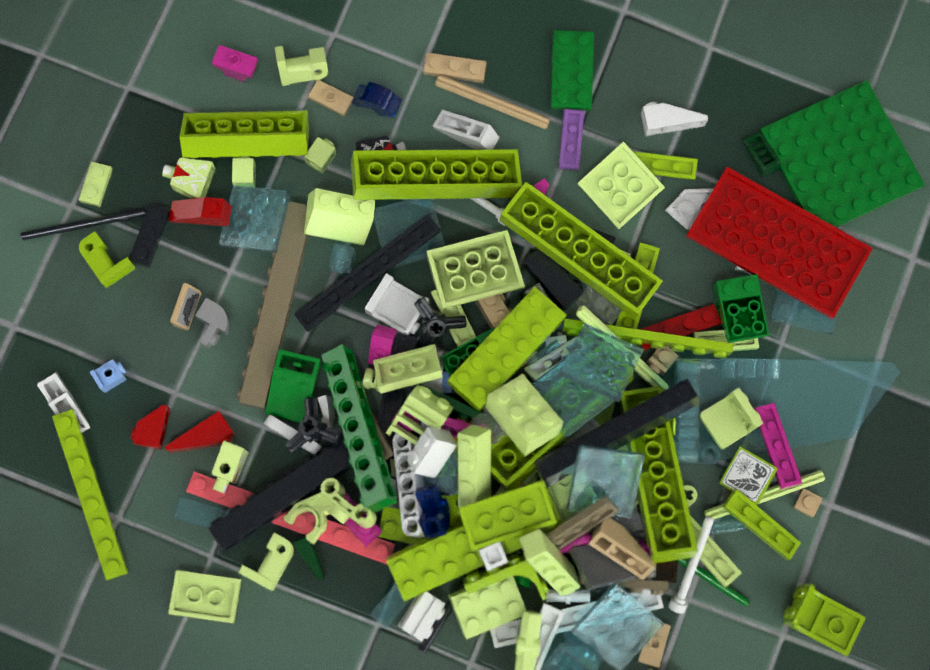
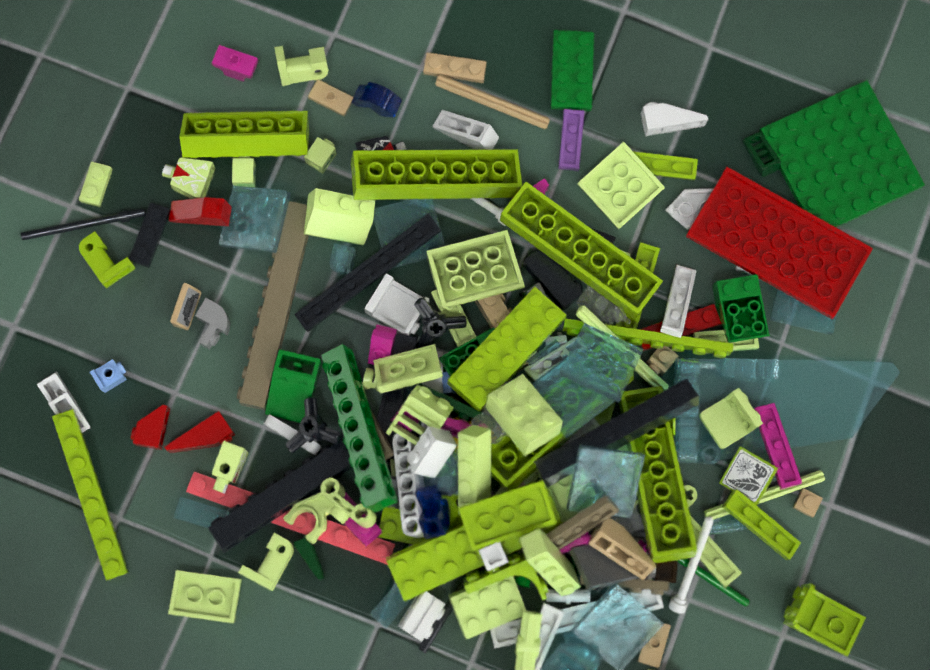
white slope [318,395,335,428] -> none
none -> clear hand [611,307,631,324]
none -> white tile [660,265,697,338]

